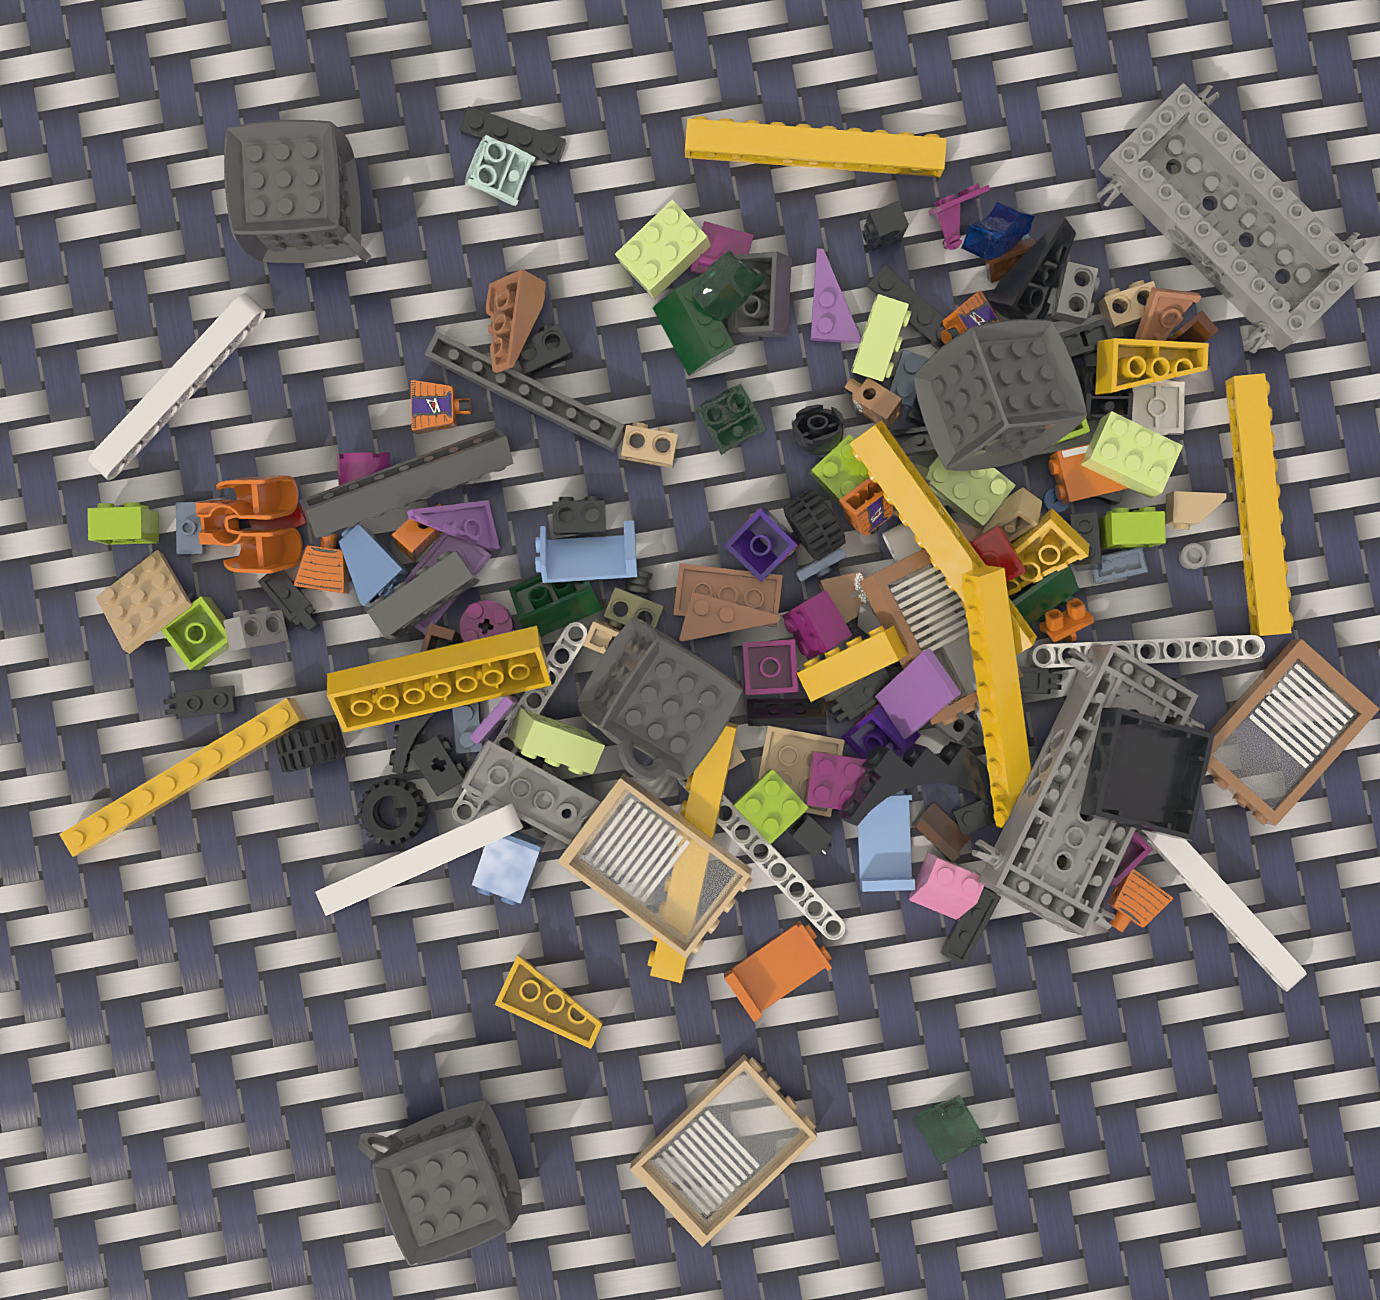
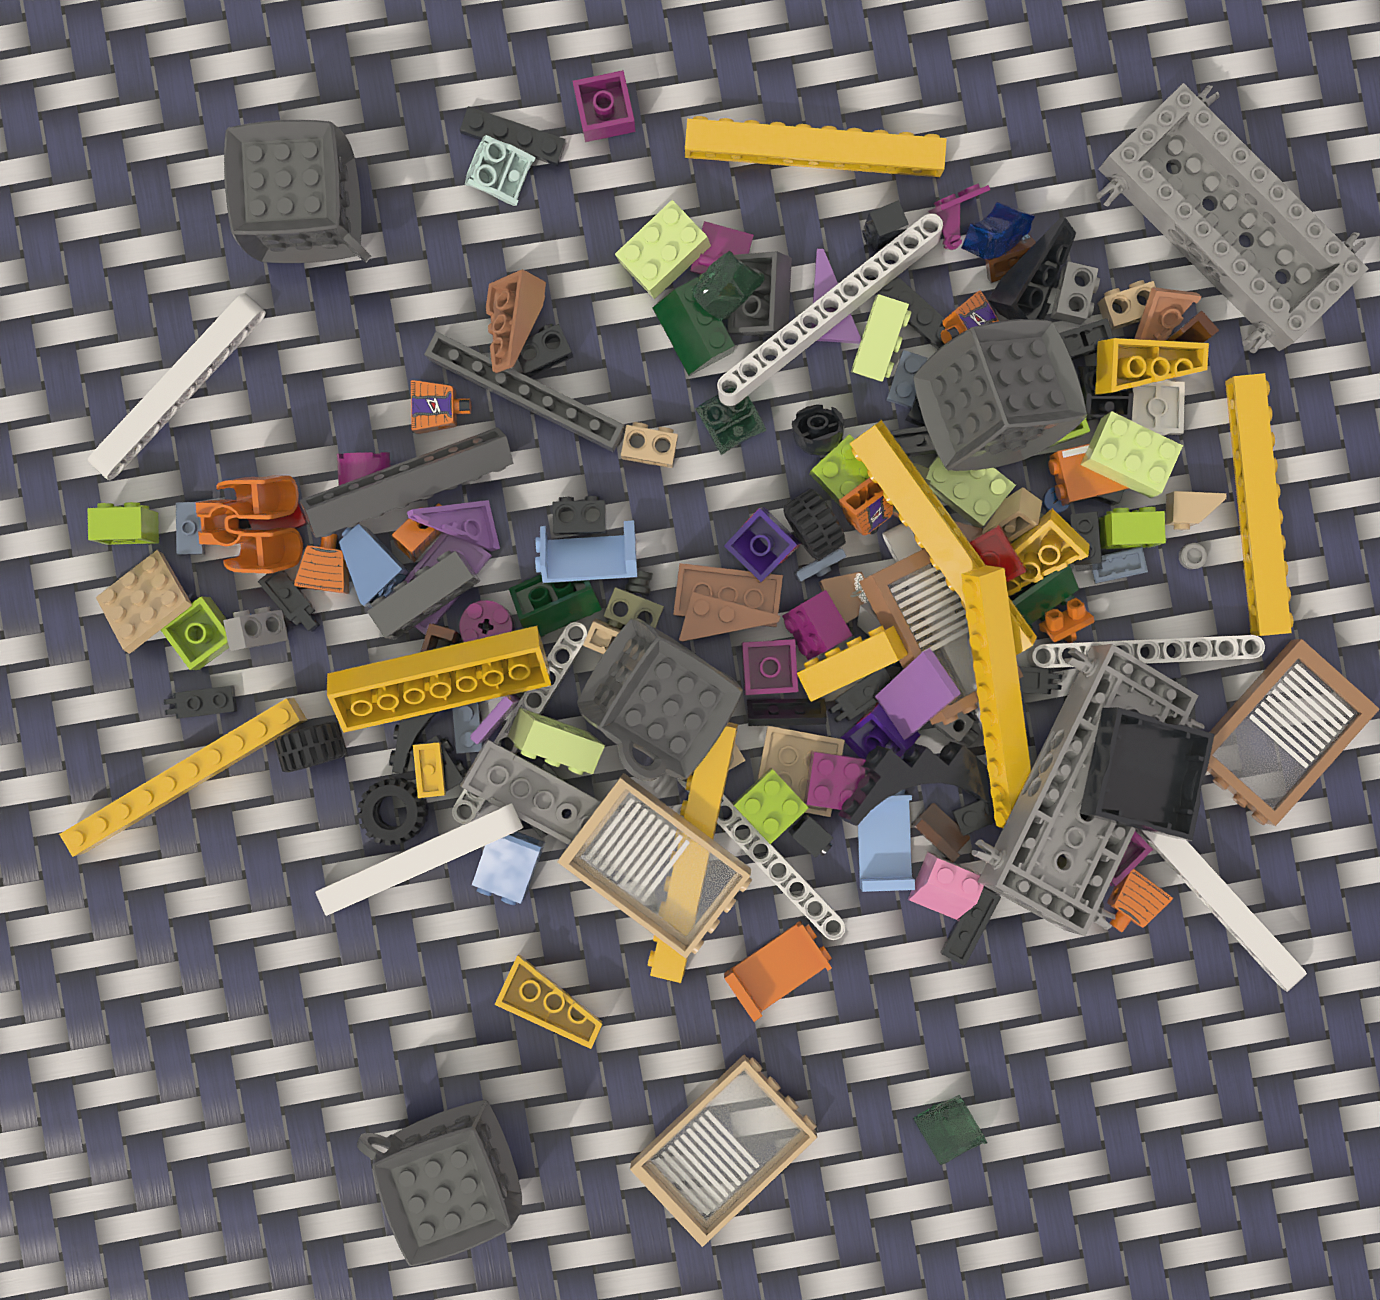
medium nougat torso [843,378,902,430] -> none
none -> yellow plate [413,742,446,798]
none -> magenta brick [573,70,635,142]
none -> white beam [717,214,943,406]

